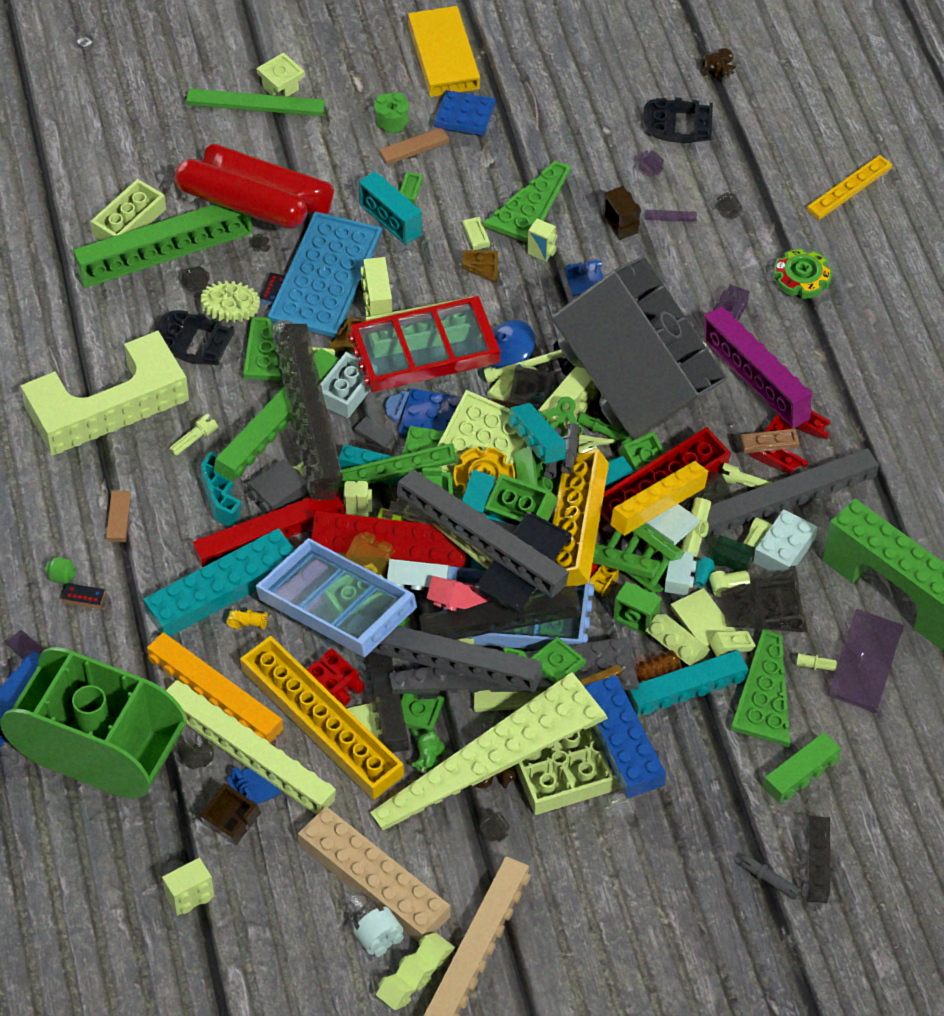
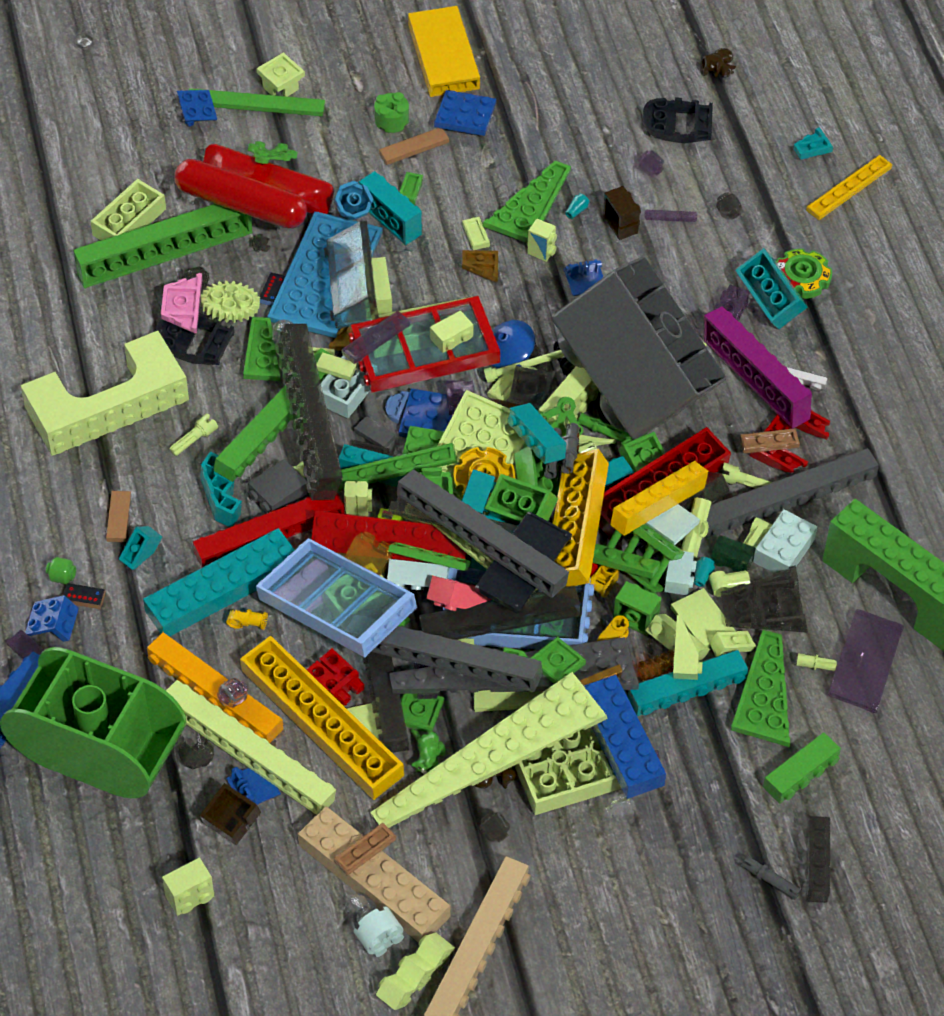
none -> blue bracket [25,595,79,642]
none -> teal slope [119,526,162,570]
none -> bright pink wing [161,273,202,333]
none -> blue hinge [177,90,217,126]
none -> head [217,678,248,708]
none -> bright green plant [248,141,298,164]
none -> yellowish green tile [315,353,357,381]
none -> windscreen [324,221,379,328]
none -> dark azure cone [334,181,373,220]
none -> medium nougat tile [334,823,396,876]
none -> clear purple tile [342,311,410,364]
none -> bright green tile [388,542,471,571]
none -> yellowish green brick [430,310,474,353]
none -> clear purple plate [446,380,474,415]
none -> teal cone [565,193,590,219]
none -> yellow piece [597,616,629,641]
none -> yellowish green slope [673,615,703,680]
none -> teal brick [735,248,808,329]
none -> white plate [787,367,827,390]
none -> teal wing [794,127,833,160]

